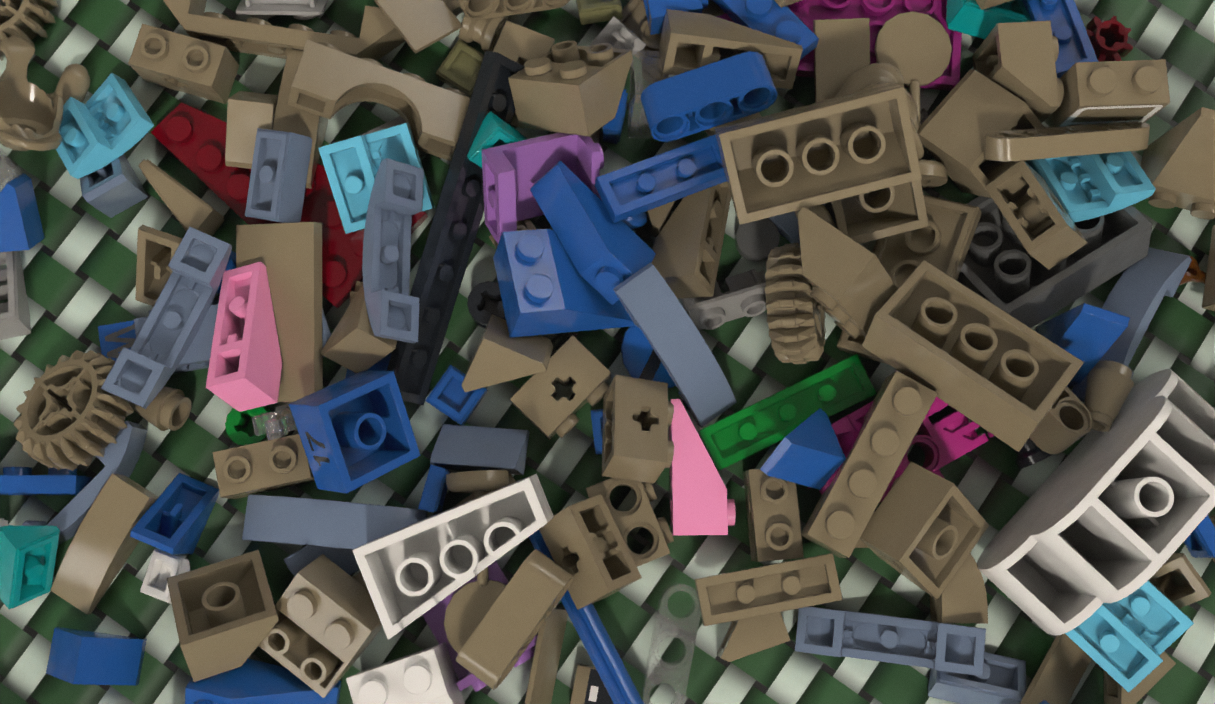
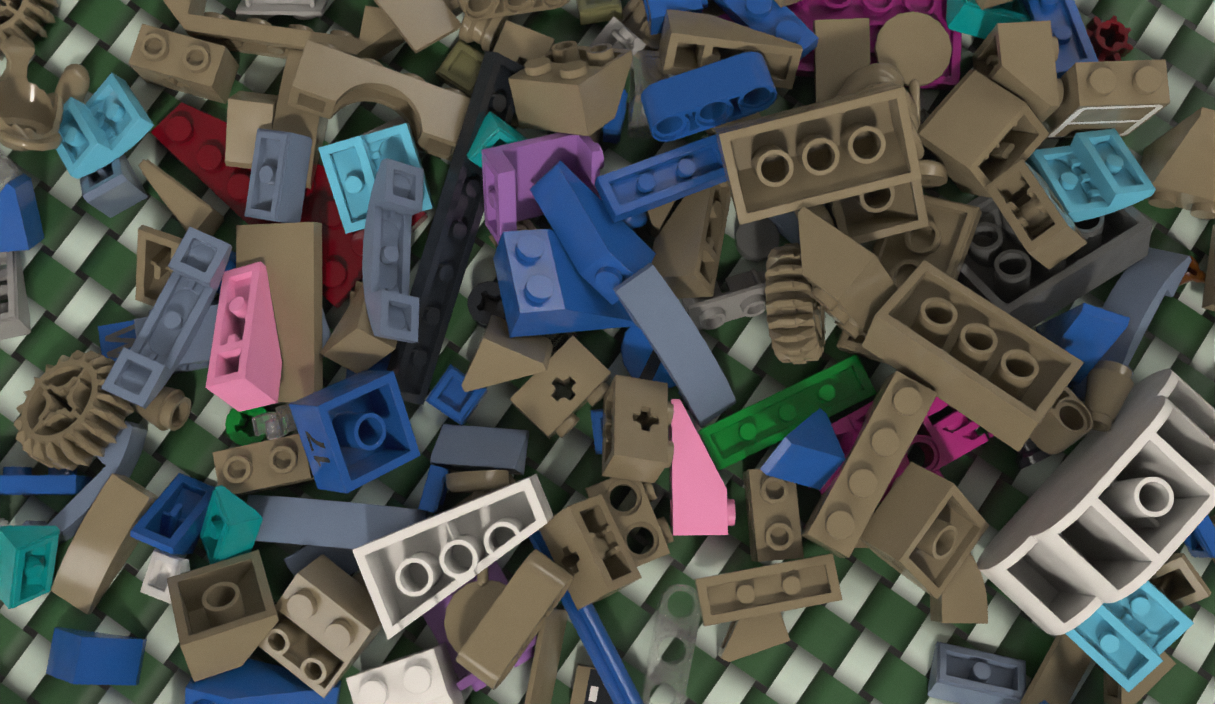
sand blue slope [795,606,986,676] -> none
dark tan beam [984,121,1150,161] -> none
none -> teal slope [200,485,263,564]

